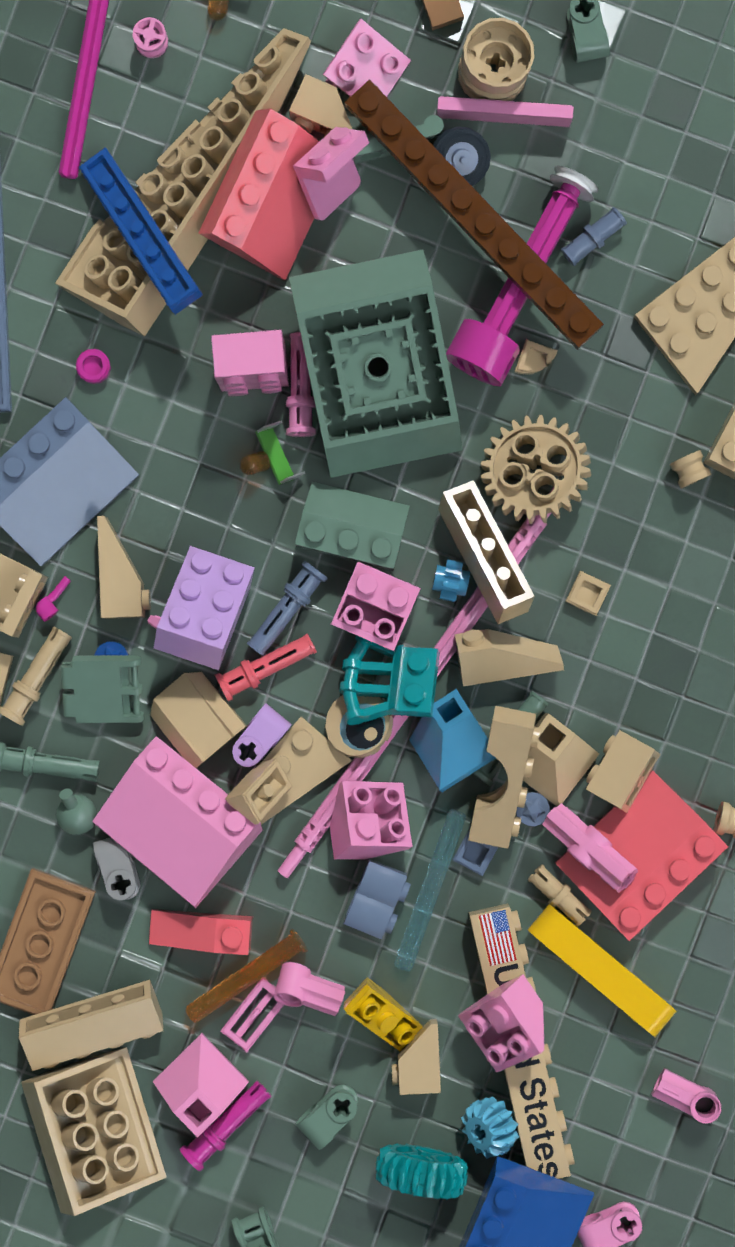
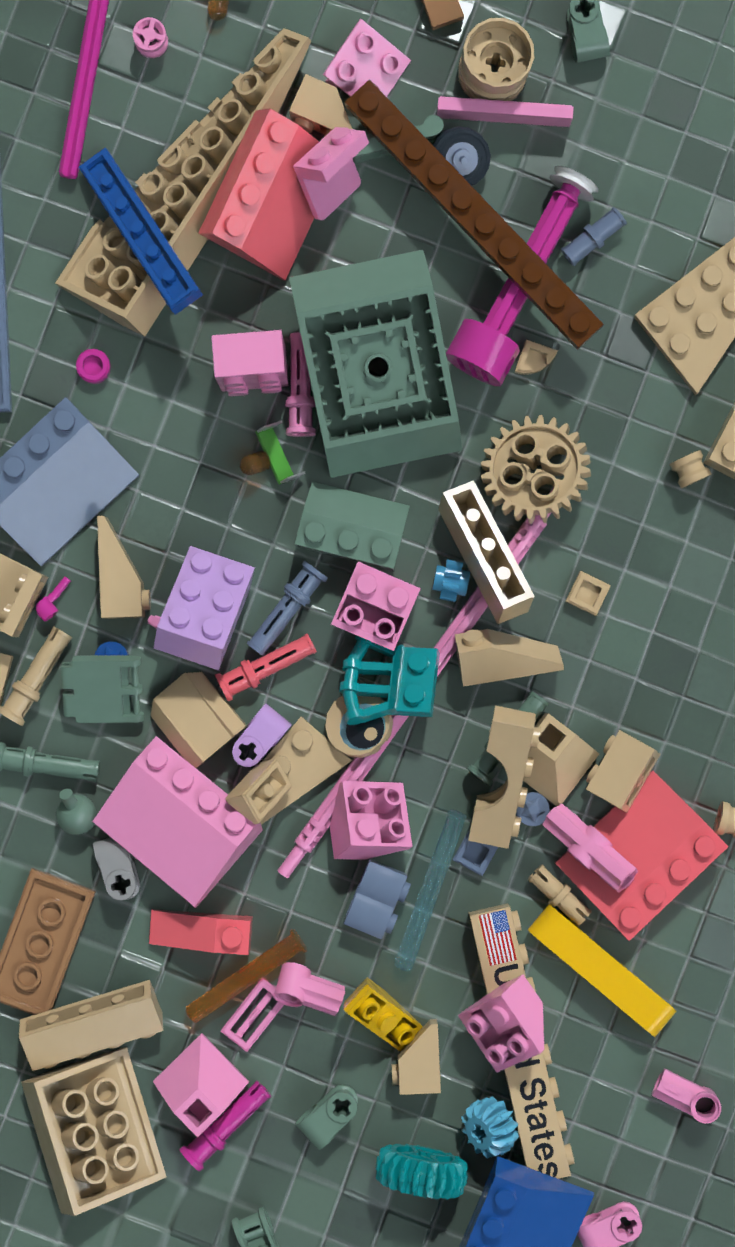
dark azure slope [409,689,496,793] -> none

